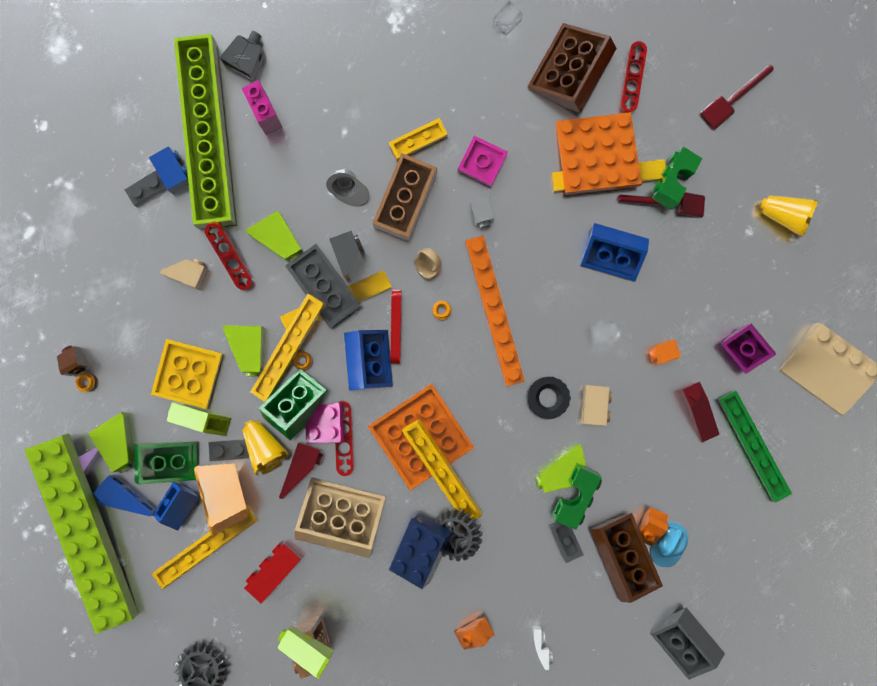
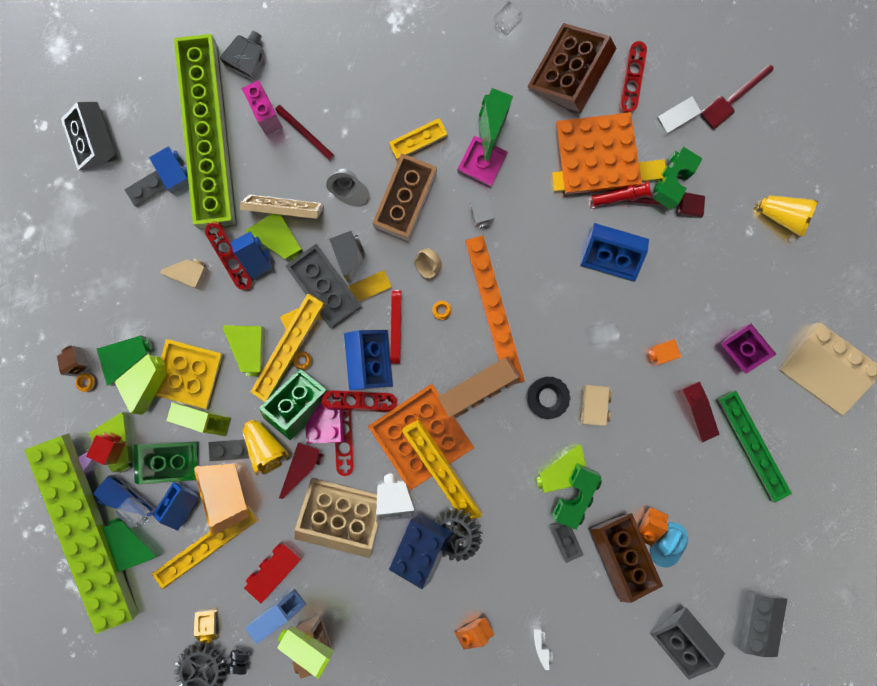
none -> dark grey slope [61,102,115,171]
none -> red brick [86,432,126,465]
none -> green slope [97,335,152,386]
none -> green slope [103,518,161,572]
none -> clear brick [114,496,150,529]
none -> slope [115,354,168,415]
none -> yellow bracket [194,611,218,643]
none -> black wheel [227,650,250,675]
none -> blue brick [231,231,272,279]
none -> tan tile [240,195,323,219]
none -> medium blue slope [245,589,306,644]
none -> dark red bar [275,105,334,161]
none -> red beam [322,390,397,412]
none -> white torso [376,474,414,522]
none -> medium nougat brick [438,356,520,418]
none -> green slope [479,88,513,162]
none -> red pin [592,181,652,207]
none -> white slope [658,96,702,133]
none -> dark grey slope [738,590,788,657]

